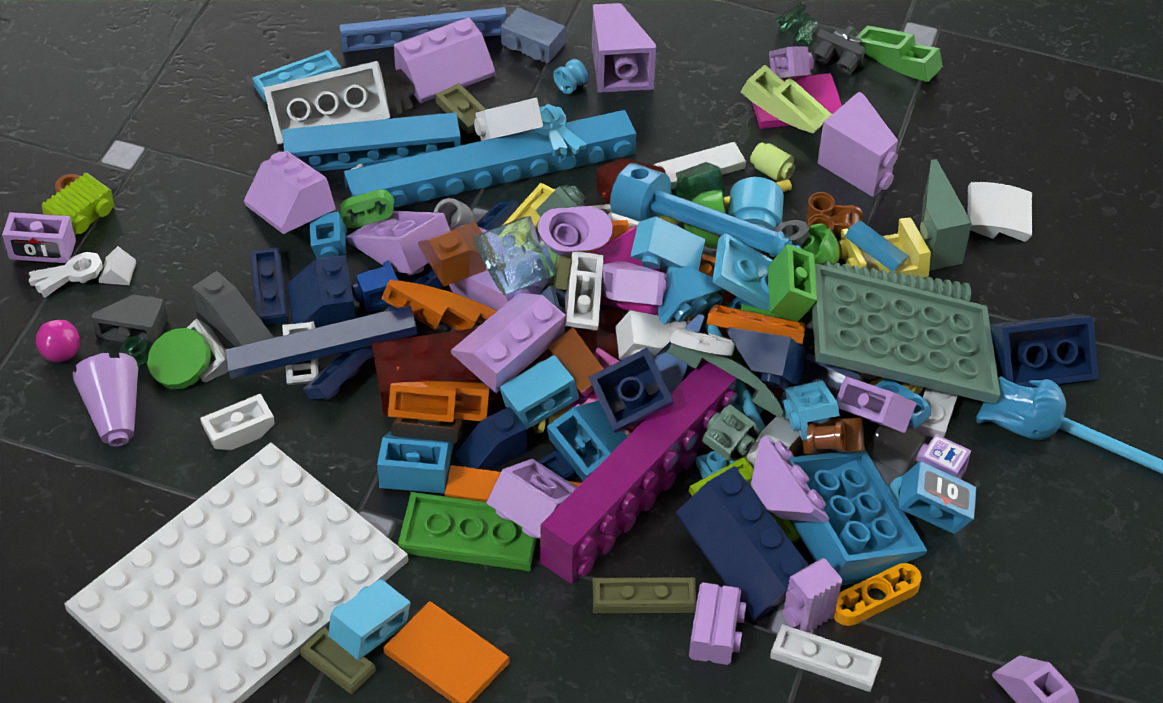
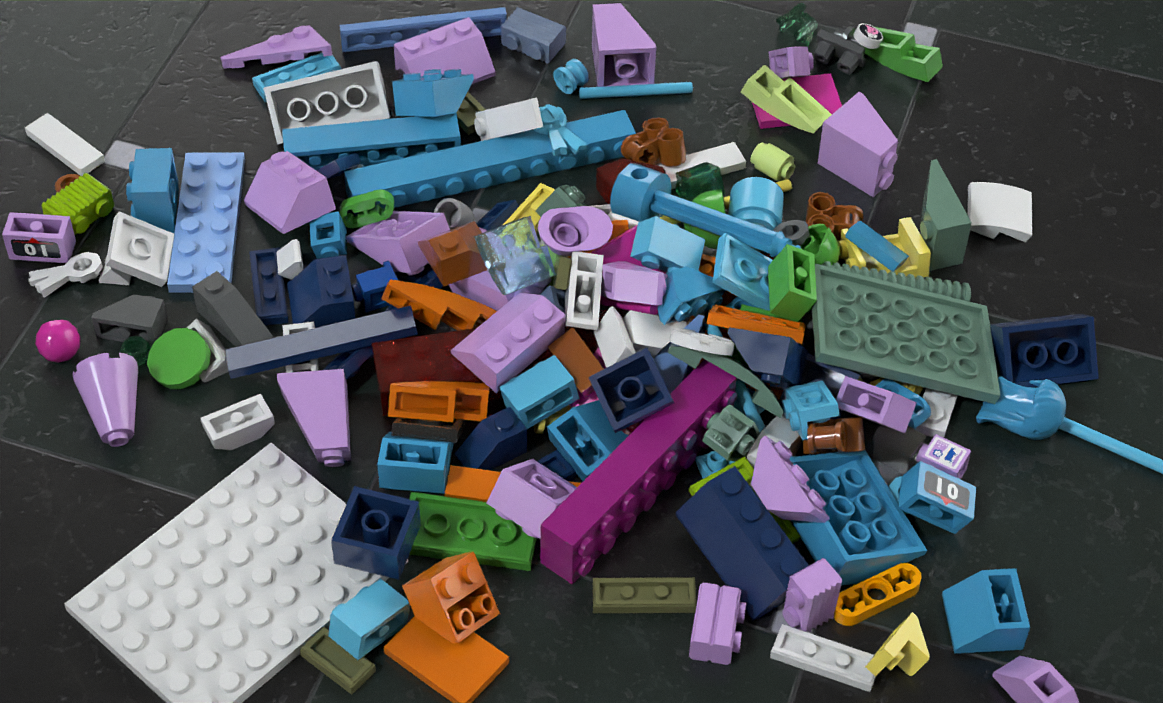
none -> white tile [25,113,105,176]
none -> white plate [105,212,174,287]
none -> dark azure brick [126,148,180,233]
none -> light blue plate [167,152,245,293]
none -> lavender wing [221,25,332,69]
none -> white slope [276,239,303,280]
none -> lavender slope [277,369,351,467]
none -> dark blue tile [316,153,362,180]
none -> dark blue brick [331,486,421,580]
none -> dark azure slope [392,69,474,117]
none -> orange slope [402,551,500,644]
none -> medium azure bar [579,82,693,99]
none -> white slope [594,306,635,368]
none -> dark orange piece [621,118,686,168]
none -> white tile [854,23,883,49]
none -> light yellow slope [865,612,930,676]
none -> dark azure slope [942,568,1030,654]

